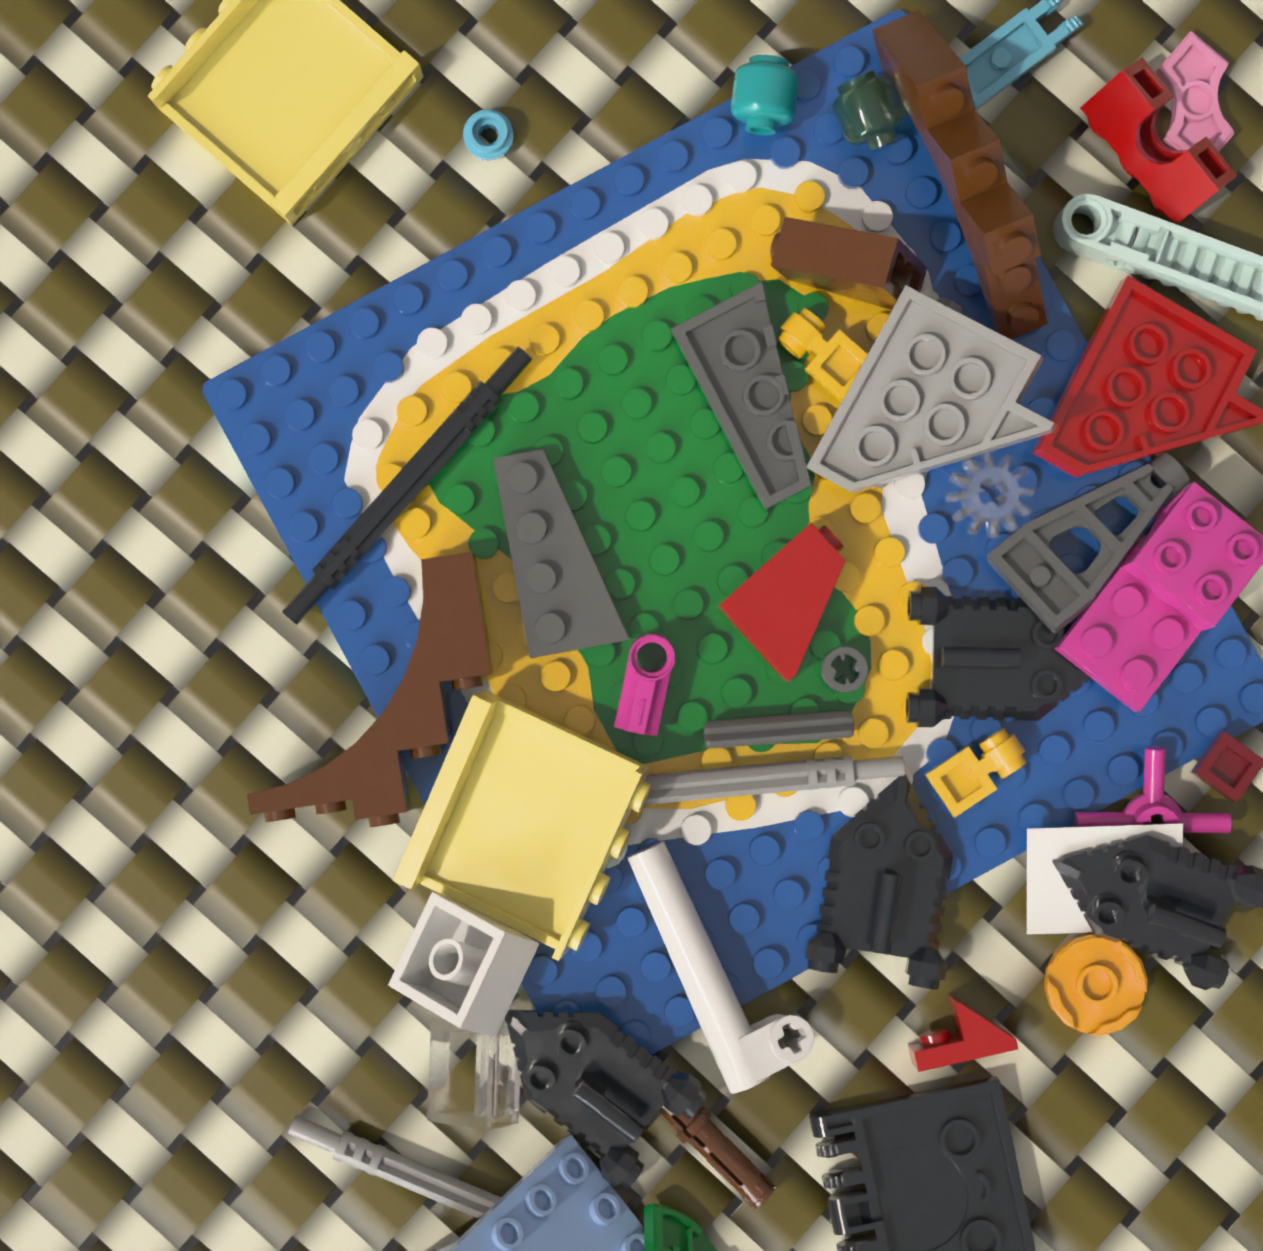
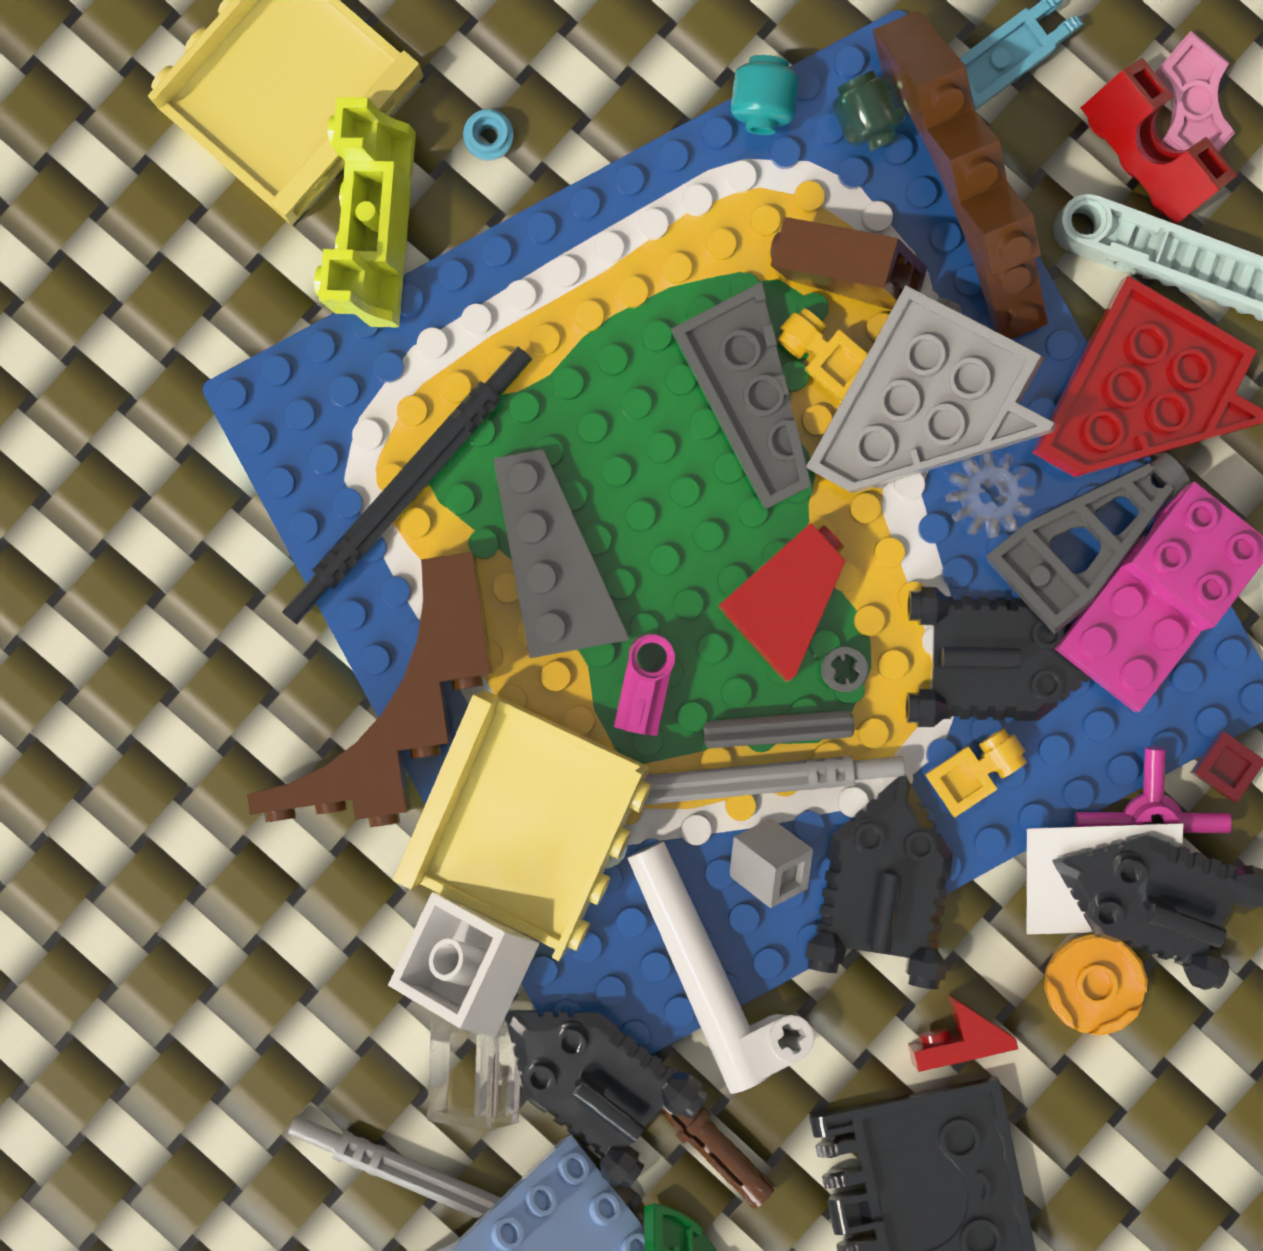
none -> neon yellow bracket [314,97,416,327]
none -> light grey panel [730,819,813,908]

